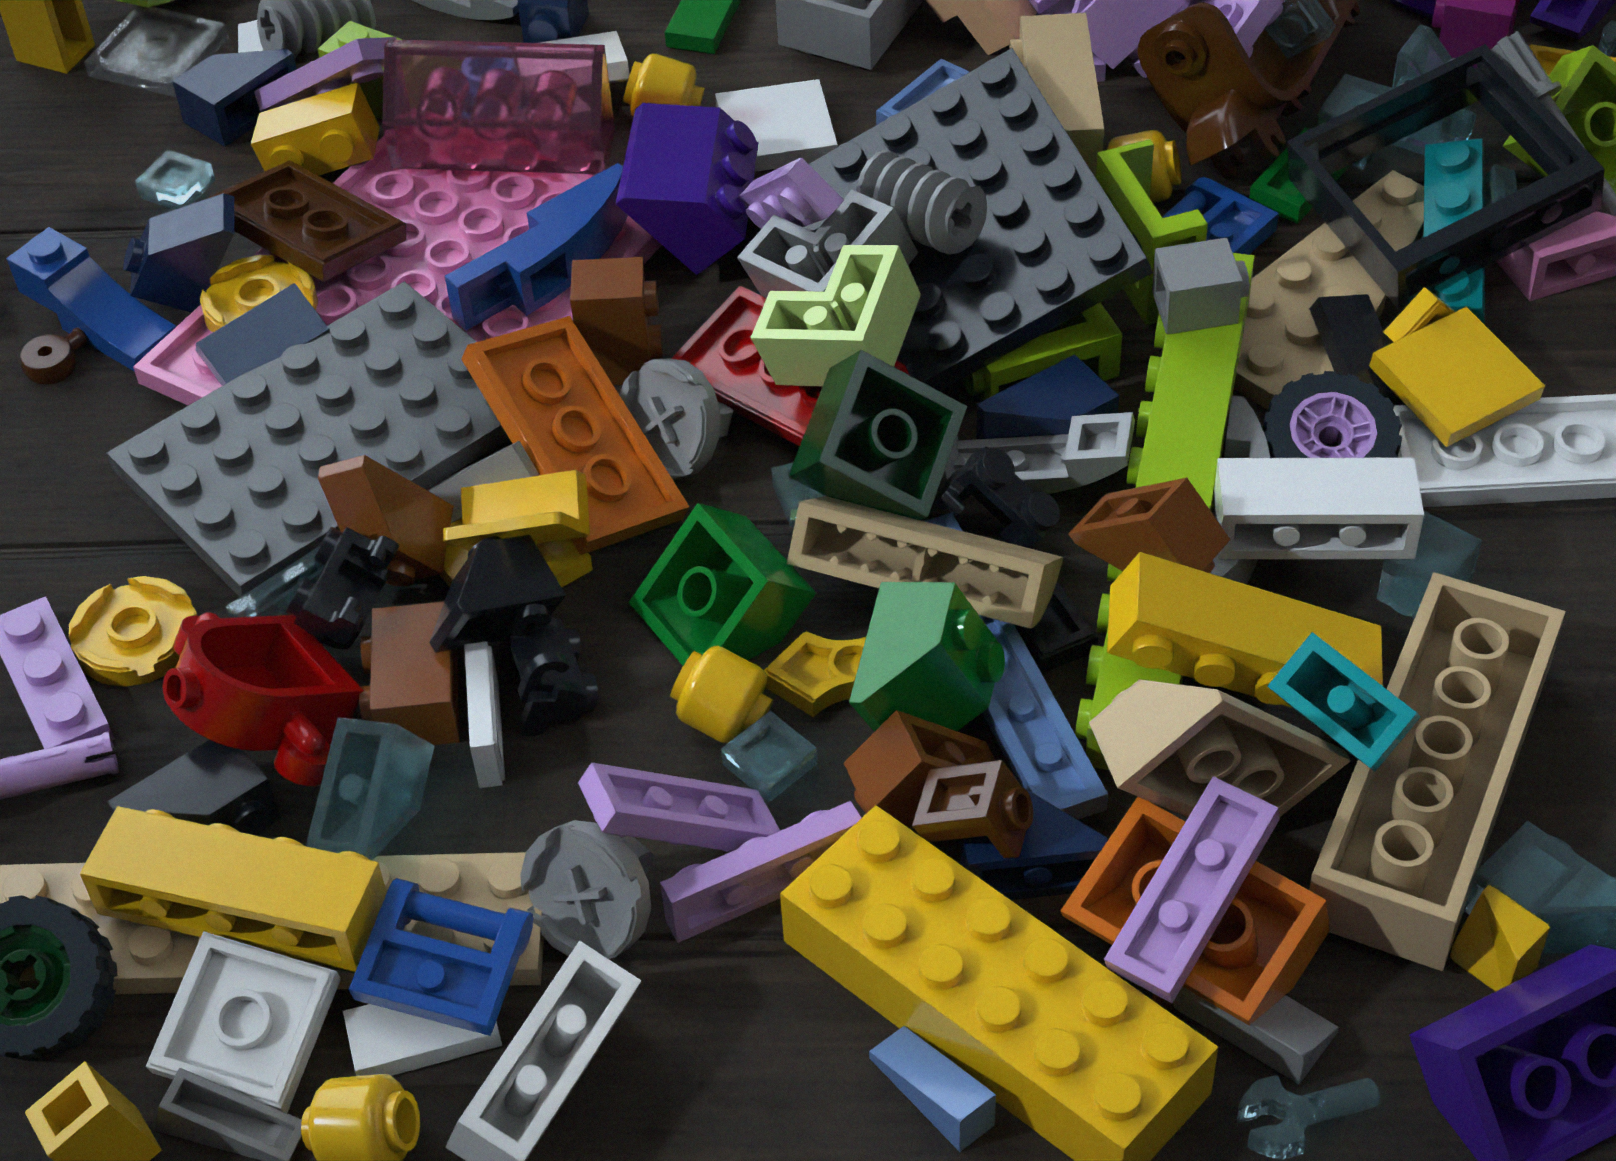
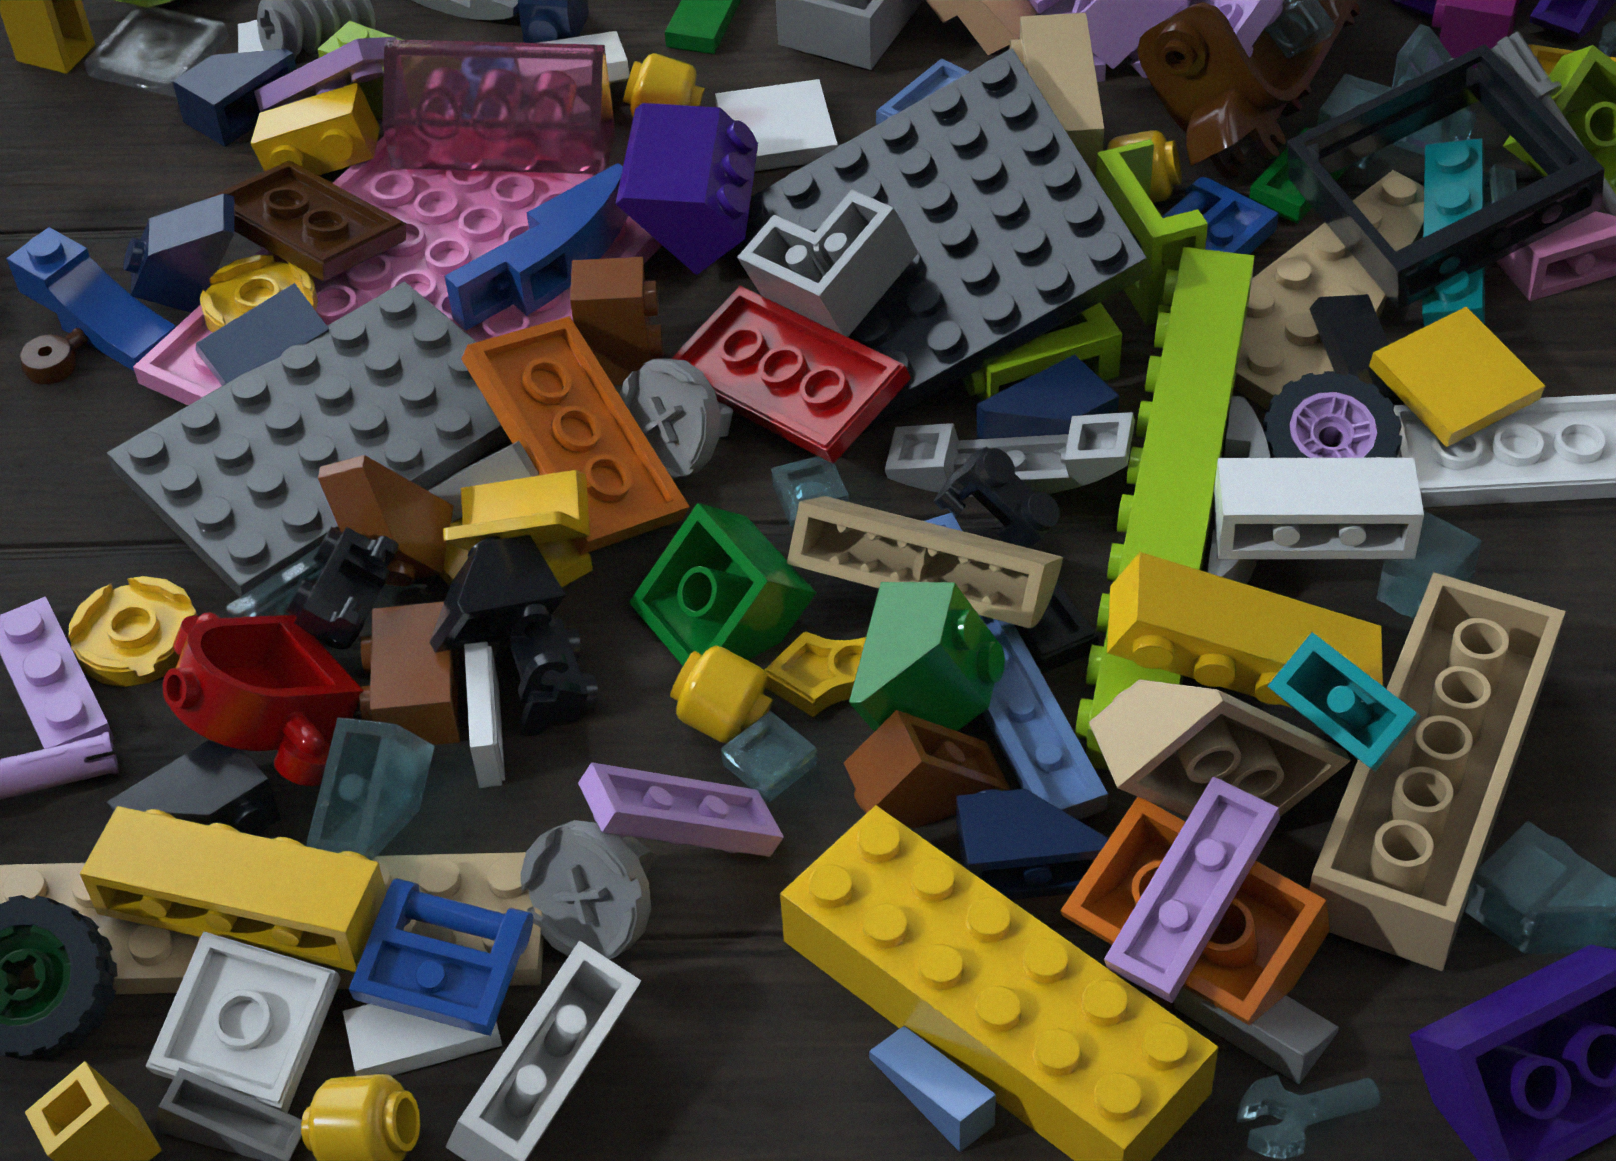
clear light blue plate [135,149,215,209] -> none
lavender plate [660,801,861,943] -> none
lavender plate [739,157,844,229] -> none
yellowish green brick [751,245,921,386] -> none
dark green brick [788,350,967,520] -> none
light grey piece [856,150,987,255] -> none
reddish brown bracket [912,760,1033,858] -> none
dark orange slope [1068,478,1231,573] -> none
light grey brick [1152,238,1249,334] -> none
yellow tile [1383,287,1456,342] -> none
yellow slope [1450,885,1550,992] -> none

